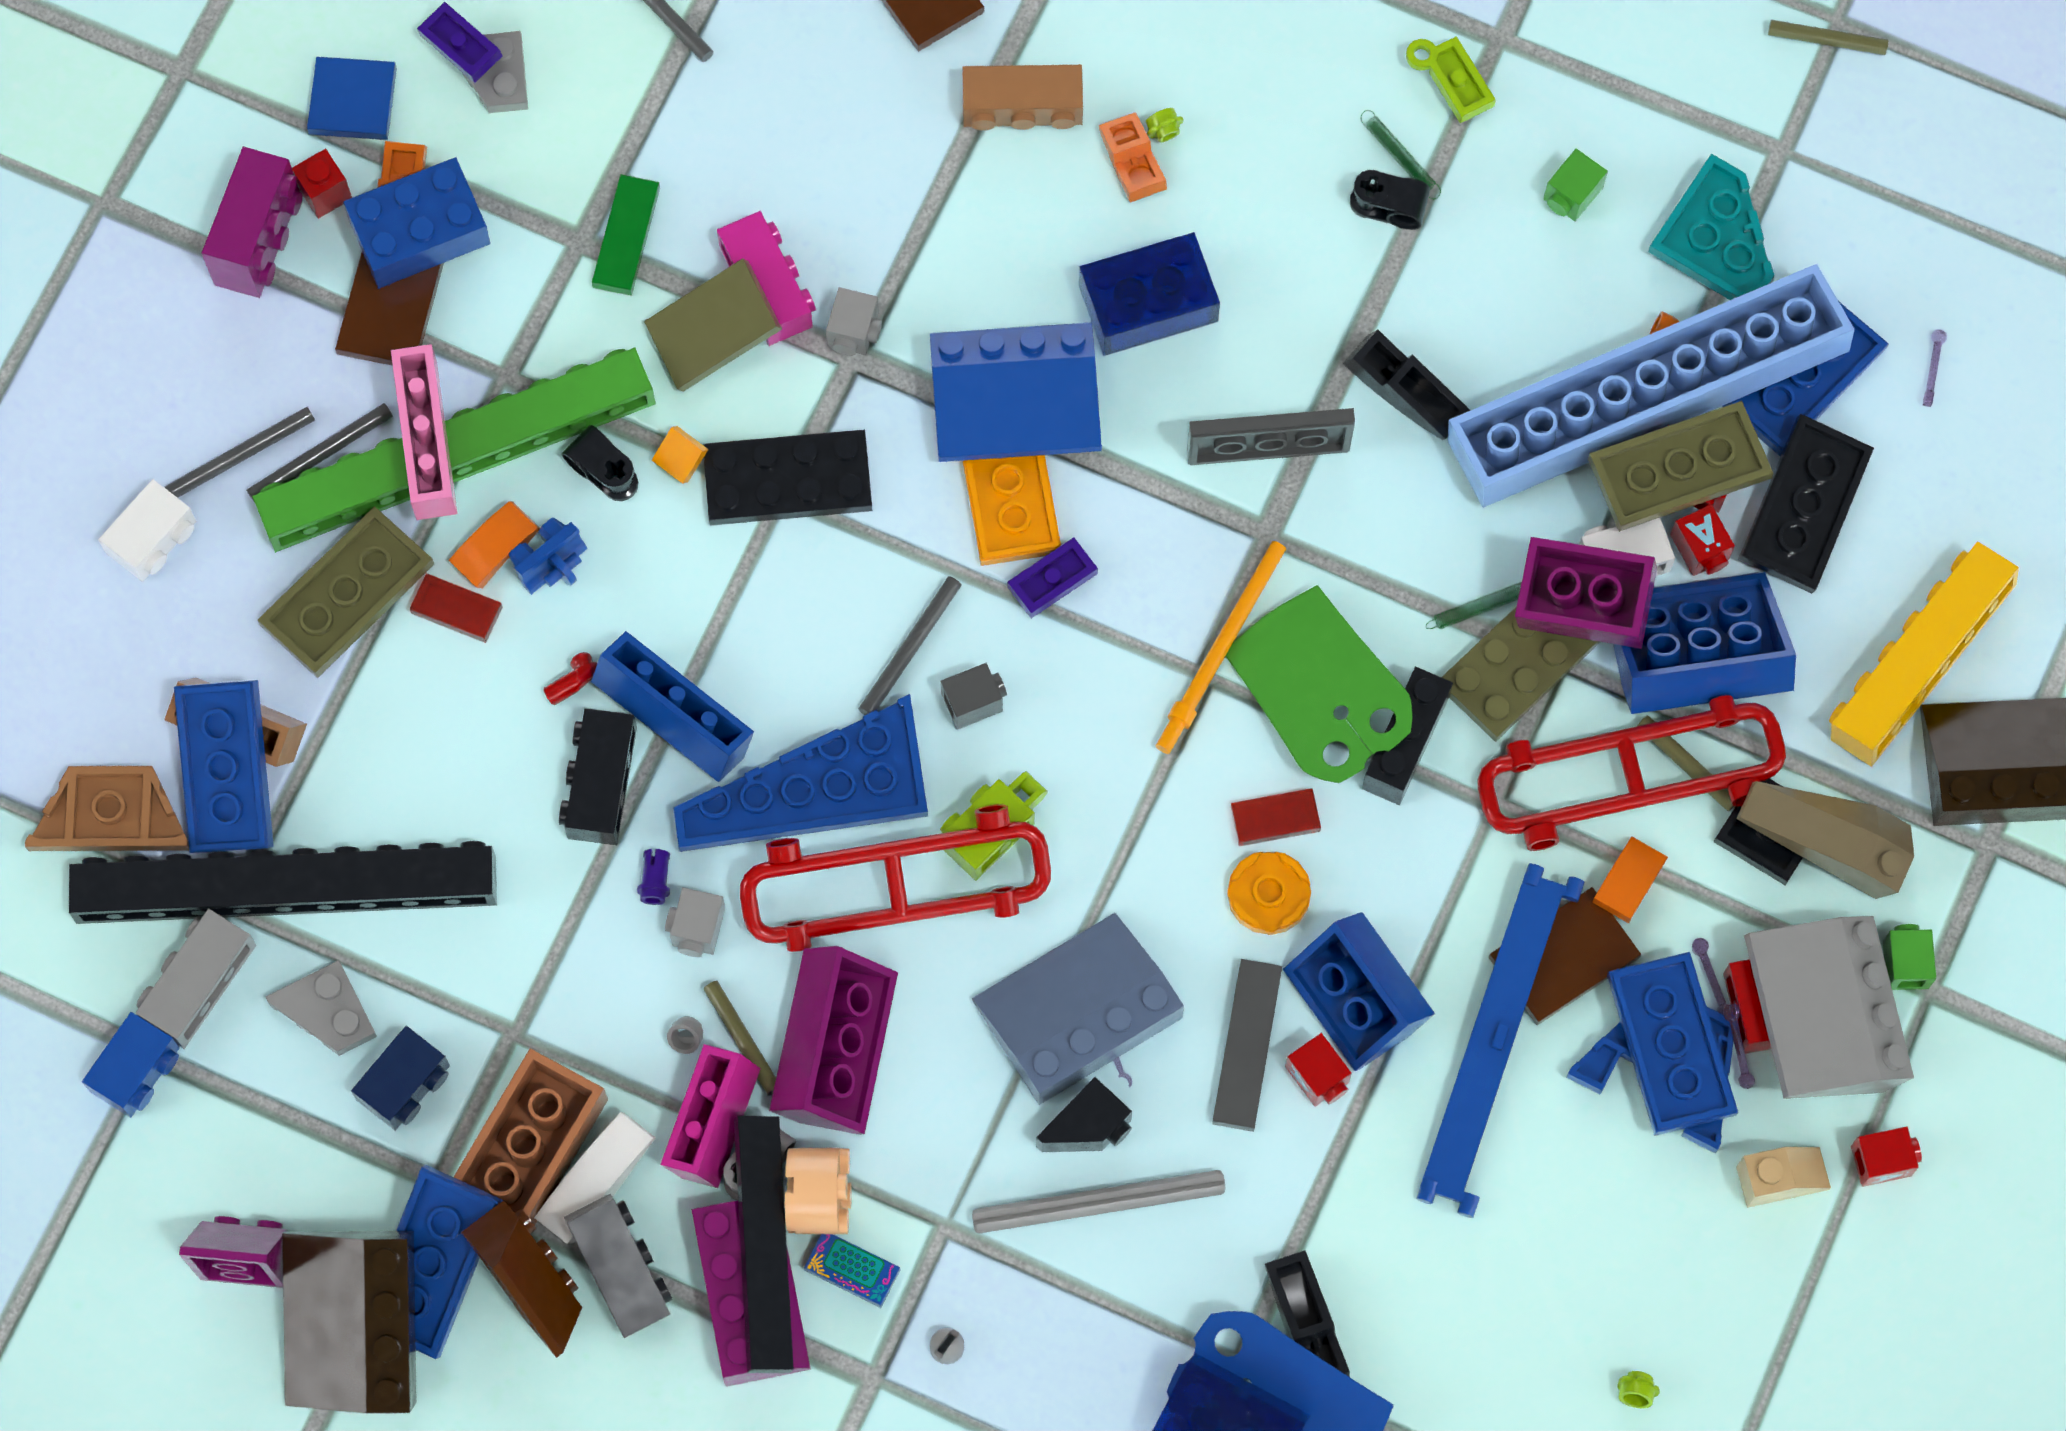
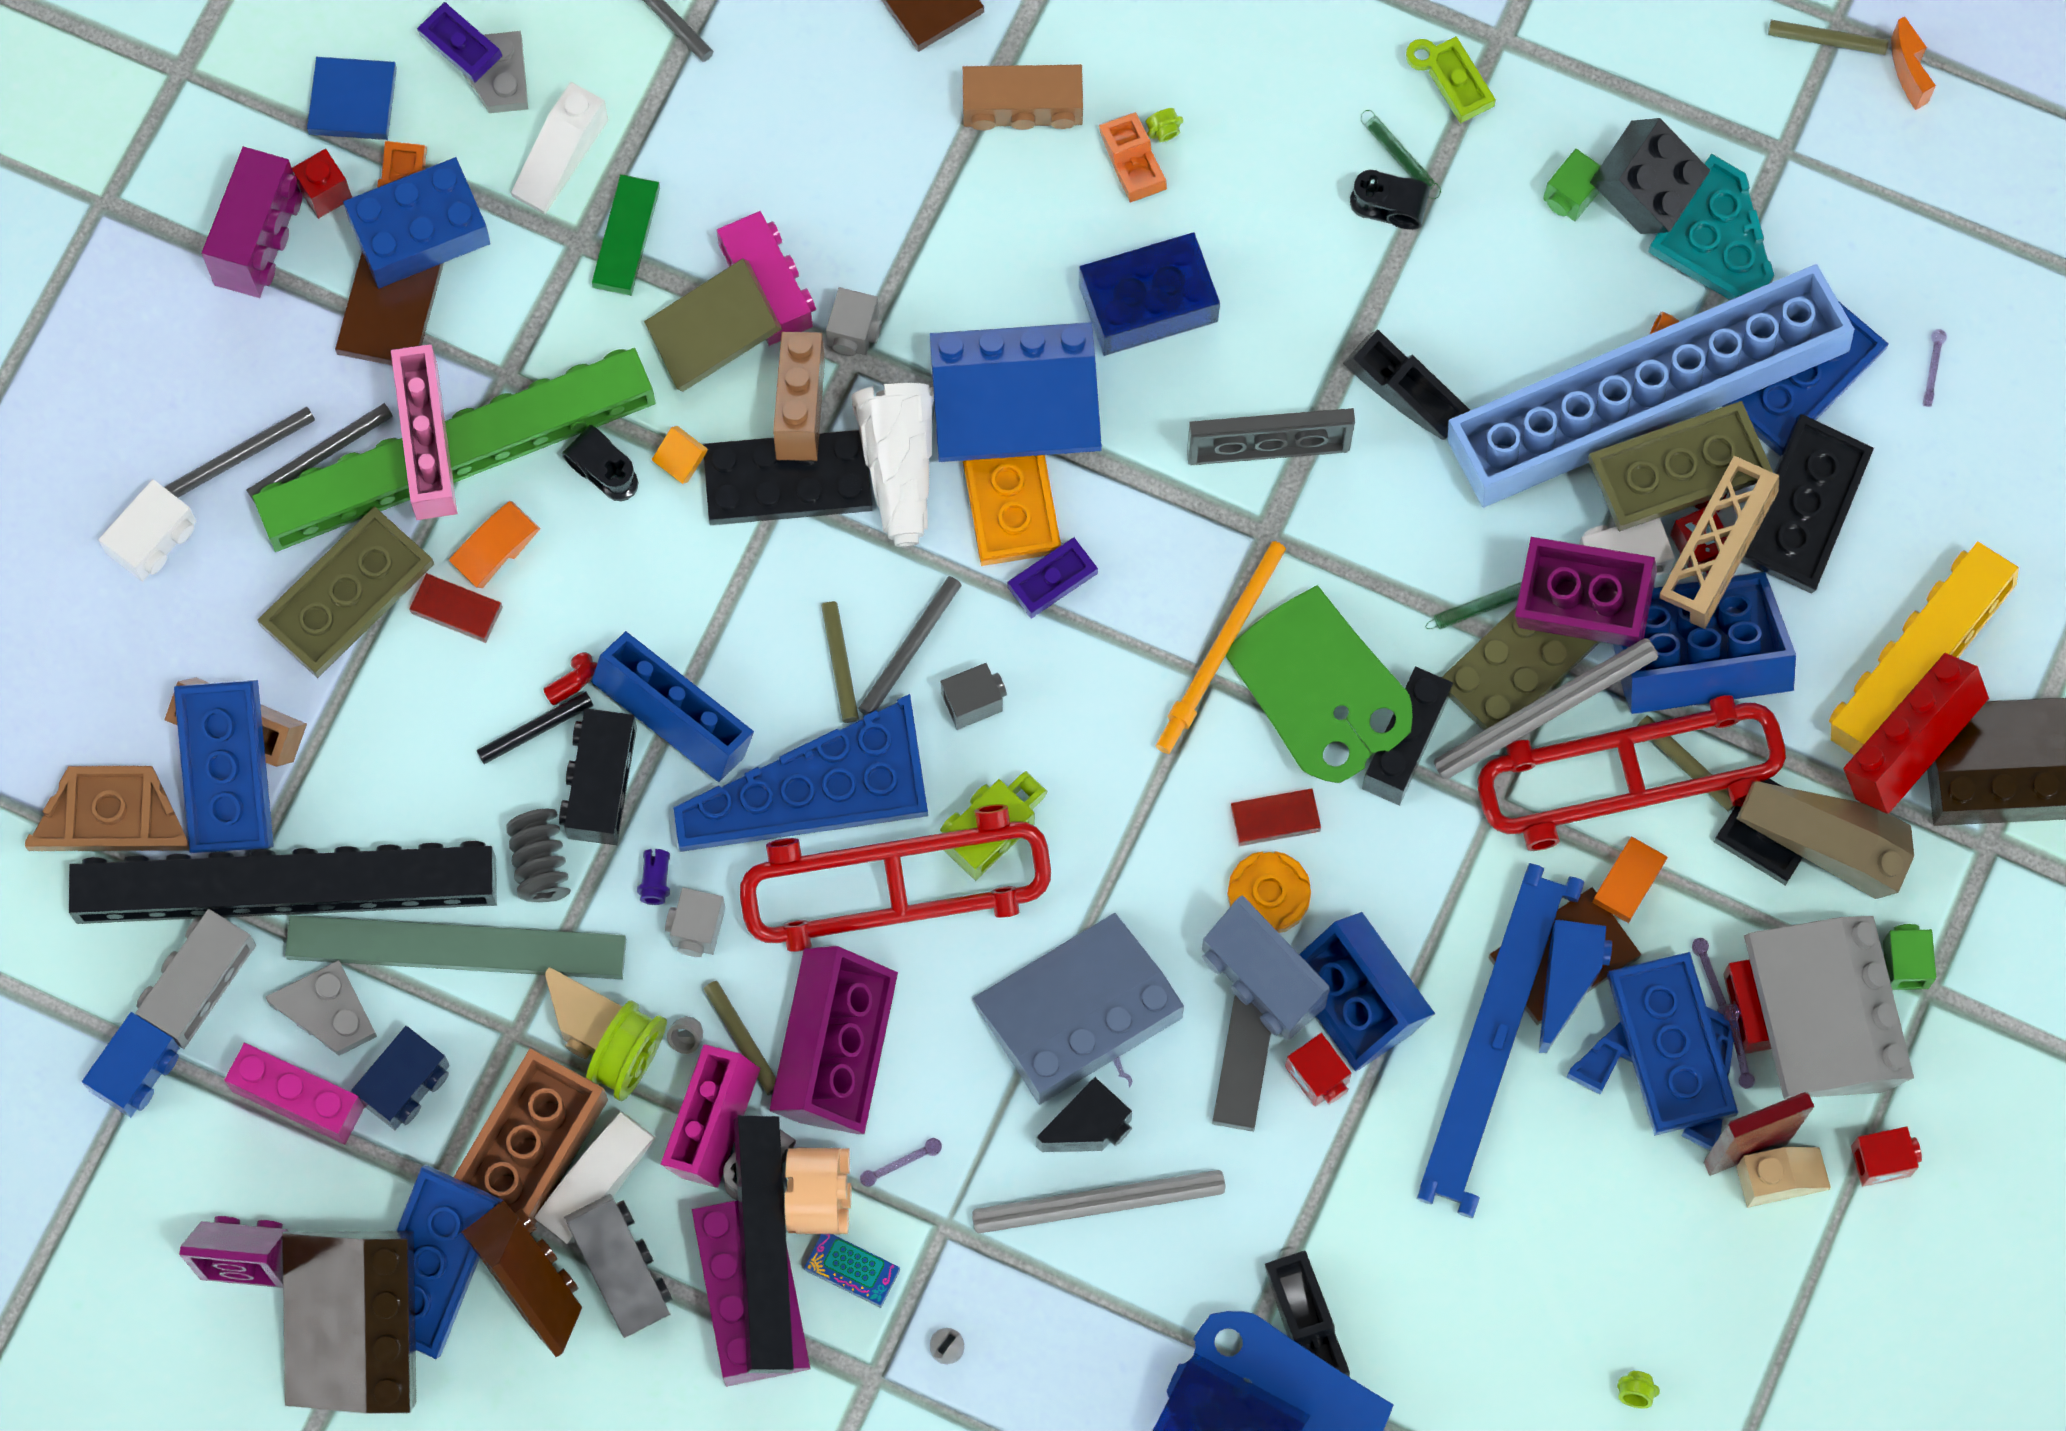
blue hips [509,517,588,595] -> none
none -> dark pink brick [224,1042,365,1145]
none -> sand green tile [285,915,627,980]
none -> black bar [476,691,594,765]
none -> dark grey piece [506,808,571,903]
none -> white slope [511,82,609,214]
none -> tan slope [545,967,623,1059]
none -> lime wheel [586,1000,667,1101]
none -> medium nougat brick [773,332,825,461]
none -> olive bar [821,601,859,723]
none -> white cone [852,383,934,547]
none -> clear purple hinge [860,1138,942,1187]
none -> sand blue slope [1202,895,1330,1041]
none -> light grey axle [1434,638,1658,779]
none -> blue slope [1538,920,1612,1054]
none -> black brick [1590,118,1711,234]
none -> tan fence [1660,456,1779,629]
none -> dark red tile [1704,1092,1815,1176]
none -> red brick [1843,653,1989,814]
none -> orange slope [1891,16,1936,110]

